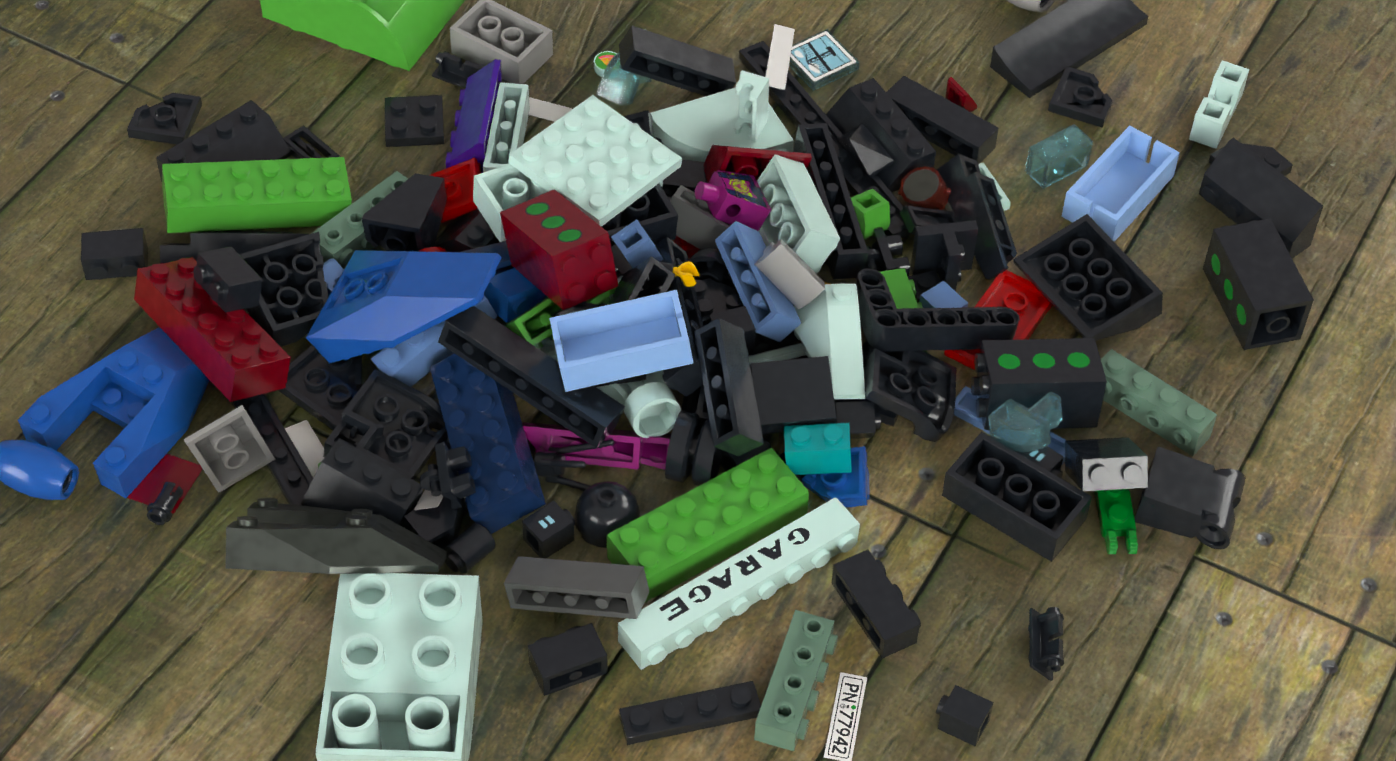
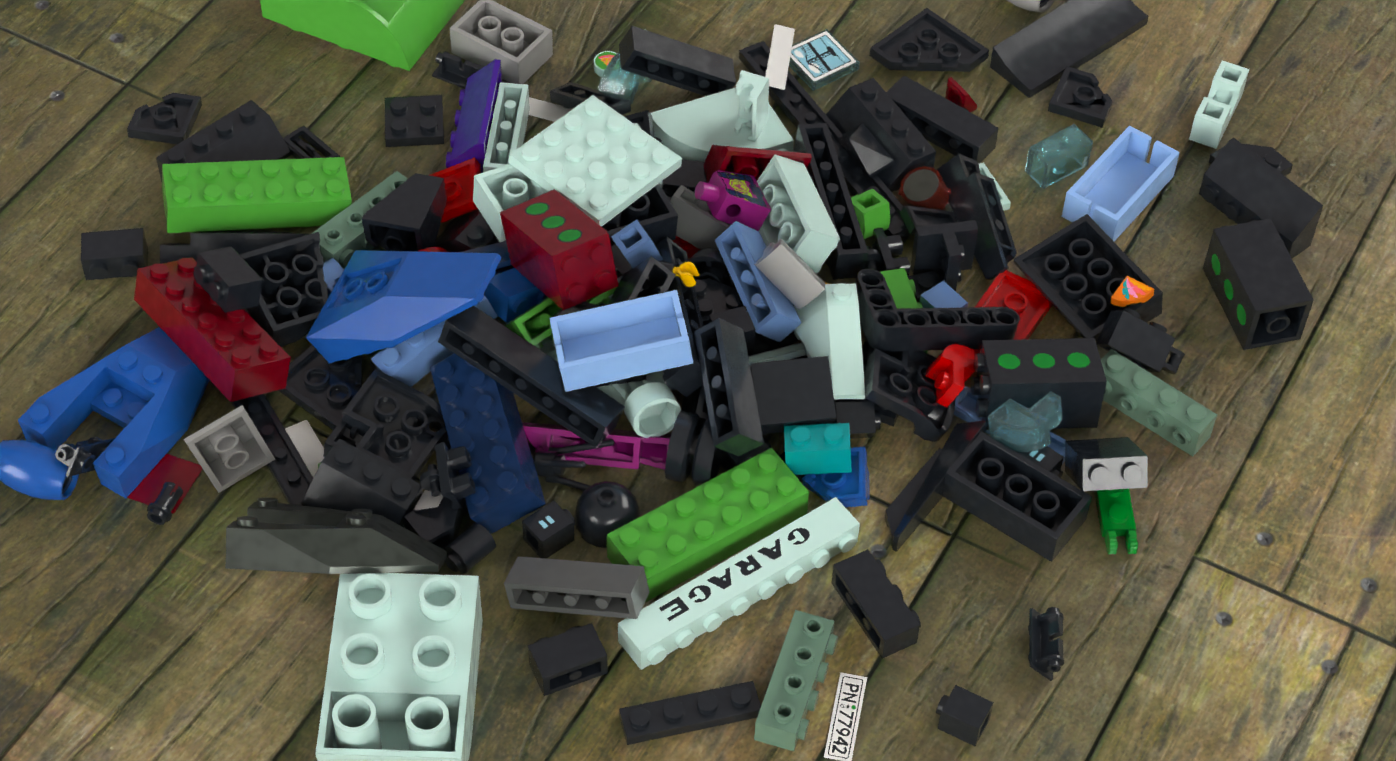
black piece [1135,447,1246,550] -> none
none -> black hinge [55,437,115,477]
none -> black plate [550,82,631,115]
none -> black plate [869,8,989,72]
none -> black wedge [885,421,987,552]
none -> red brick [926,344,975,407]
none -> black brick [1096,308,1185,374]
none -> tile [1111,276,1154,307]

